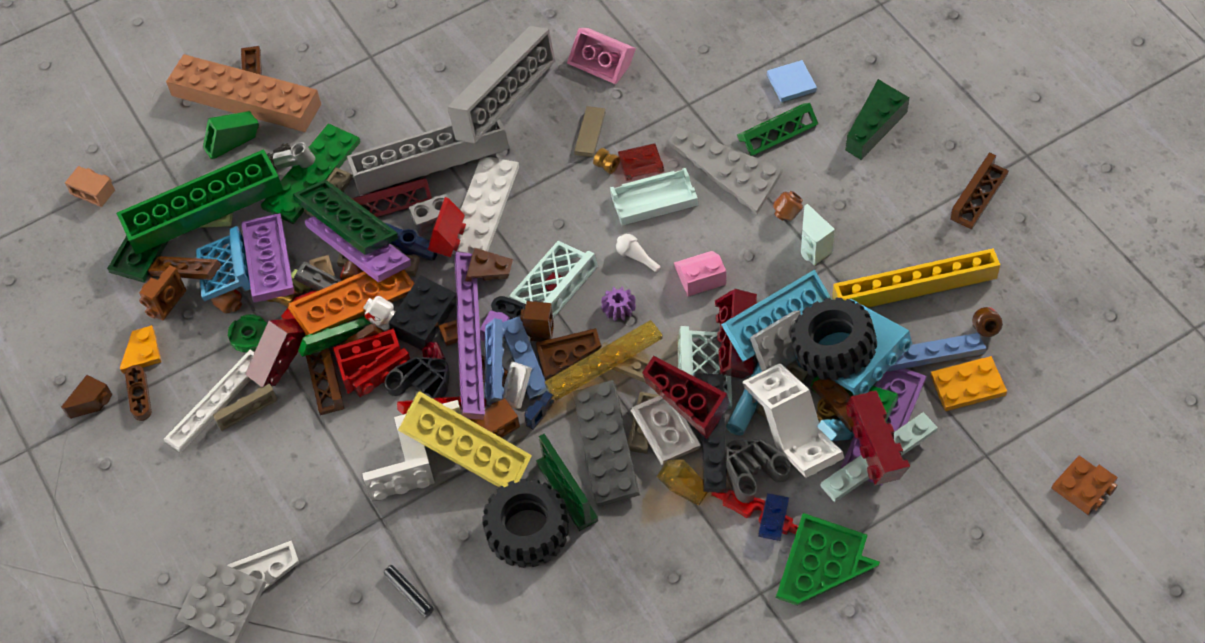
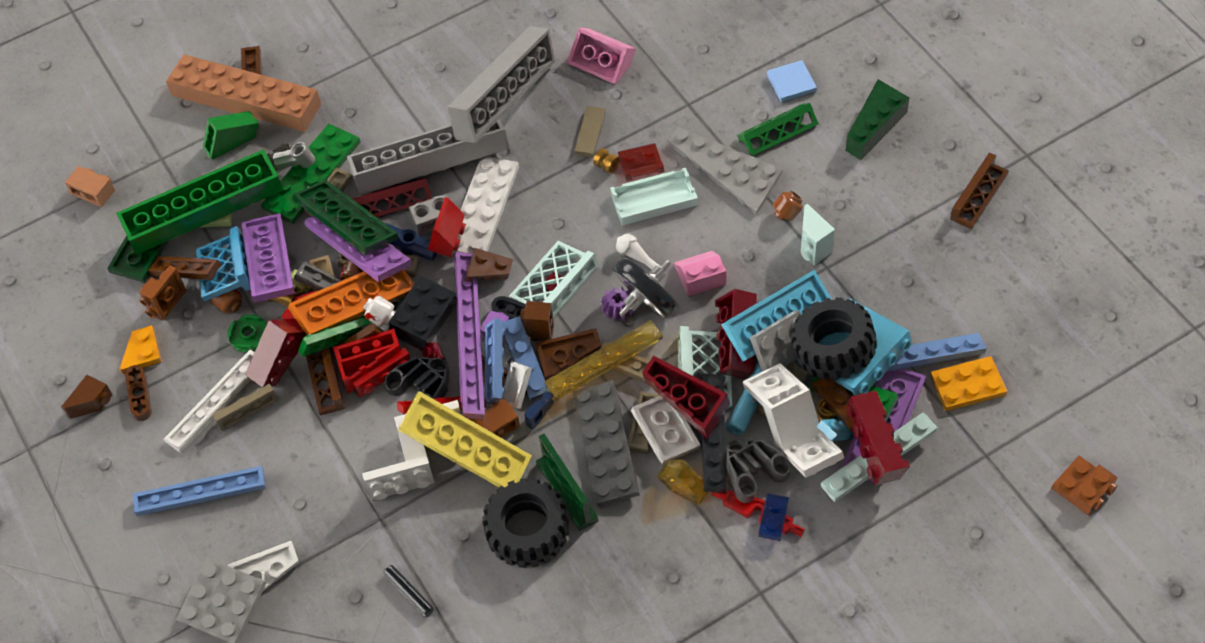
dark orange plate [439,320,458,346] -> none
green wing [775,513,880,605] -> none
yellow brick [832,248,1000,308] -> none
reddish brown head [972,307,1003,337] -> none
none -> medium blue plate [133,466,266,516]
none -> black wheel [613,258,678,319]

